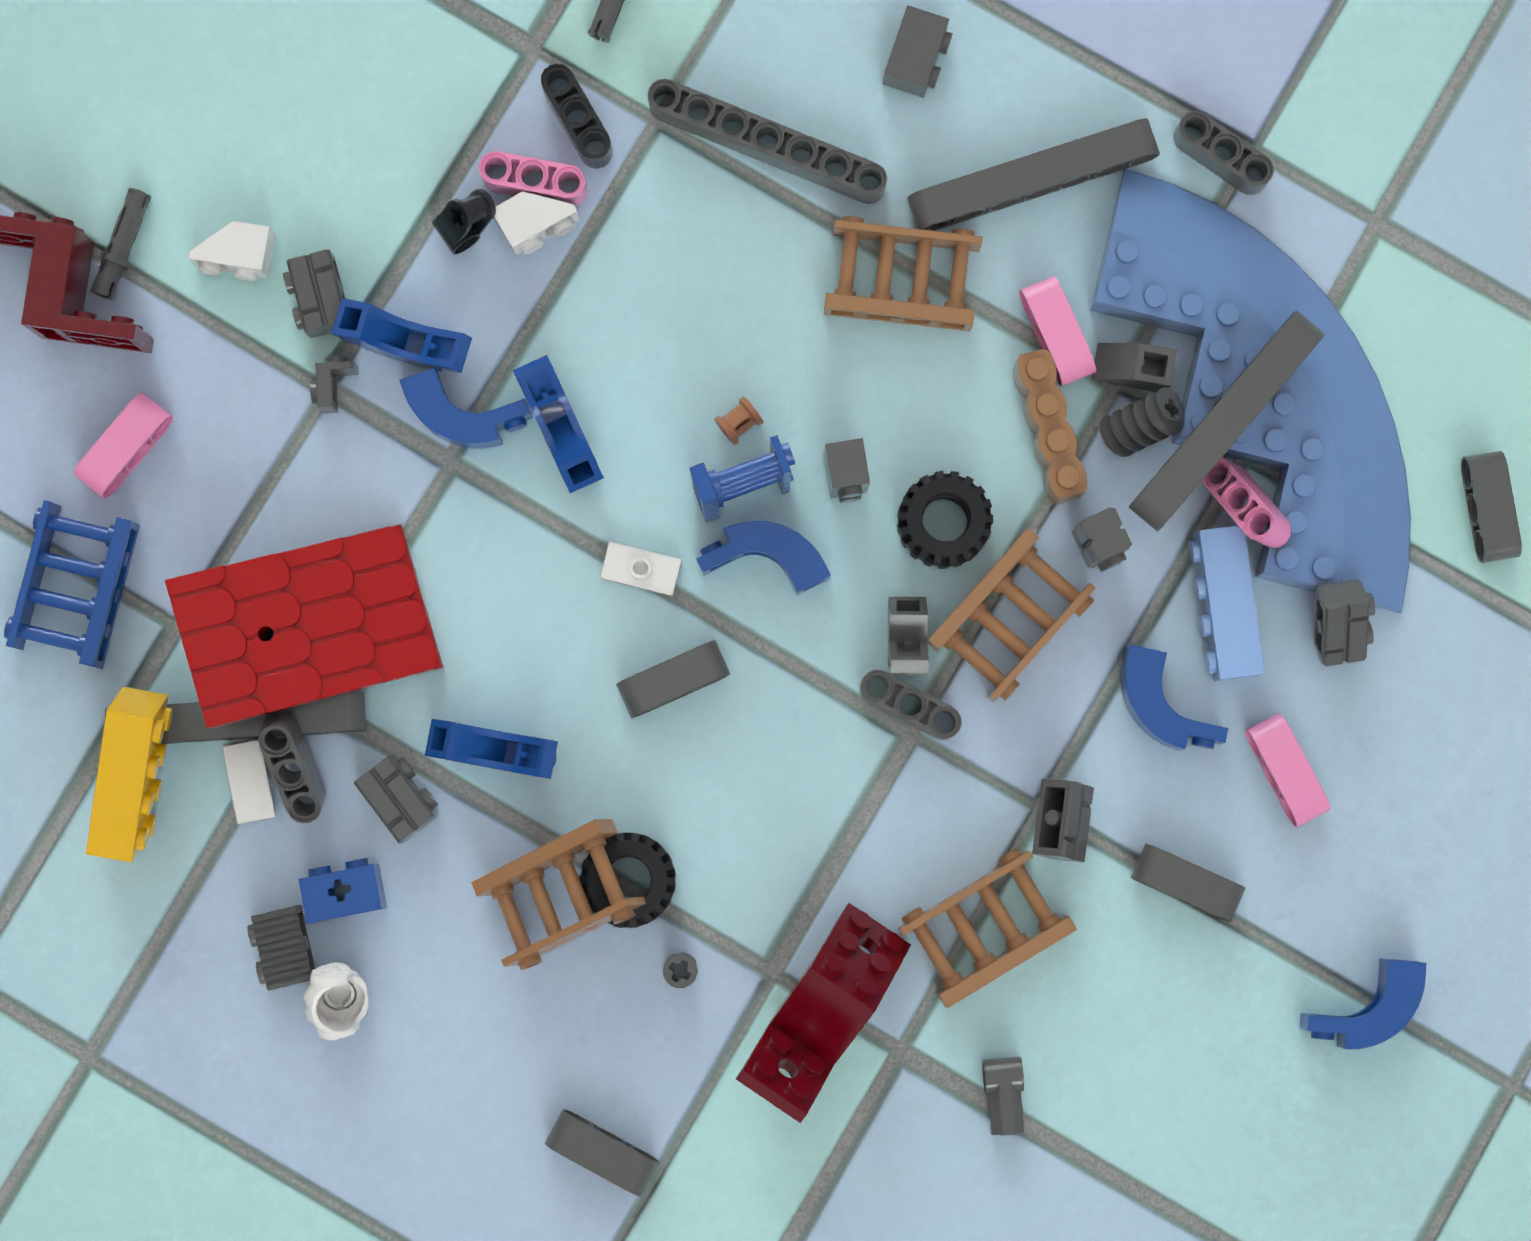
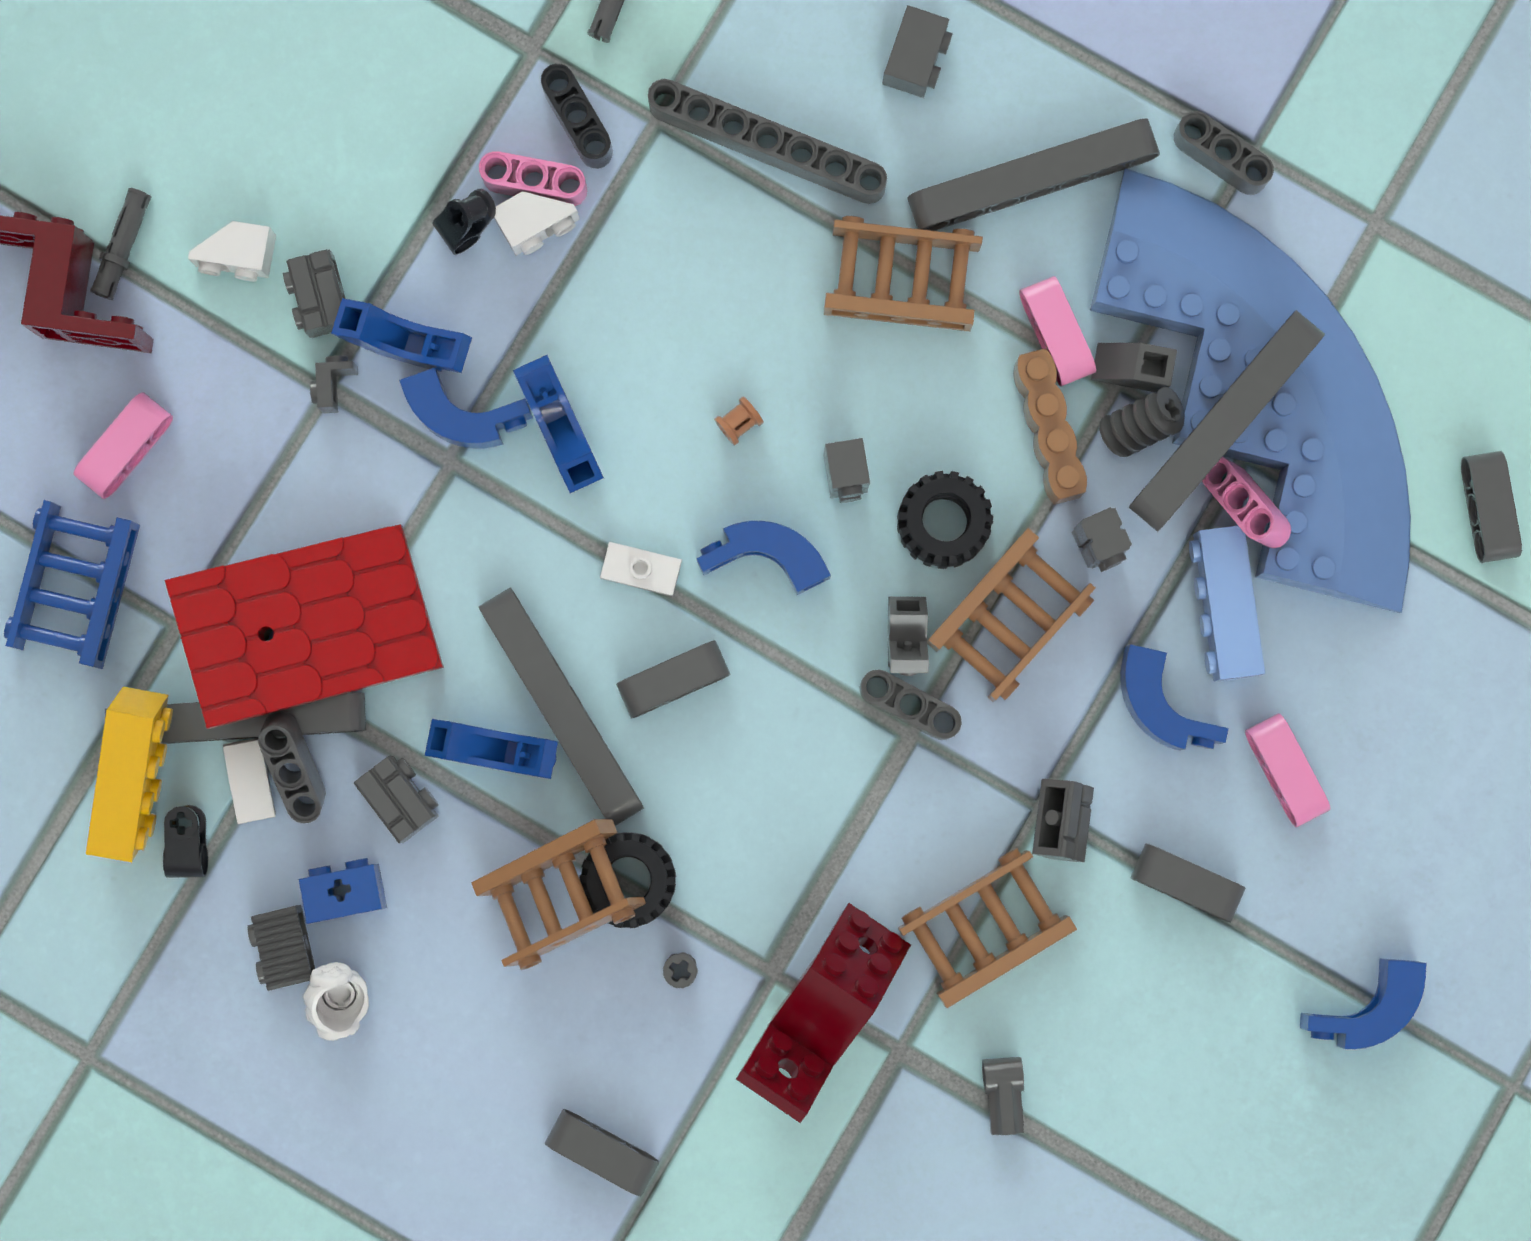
blue fence [689,435,795,523] -> none
dark grey brick [1314,579,1375,666] -> none
none -> black piece [163,805,208,878]
none -> dark grey beam [478,587,644,826]

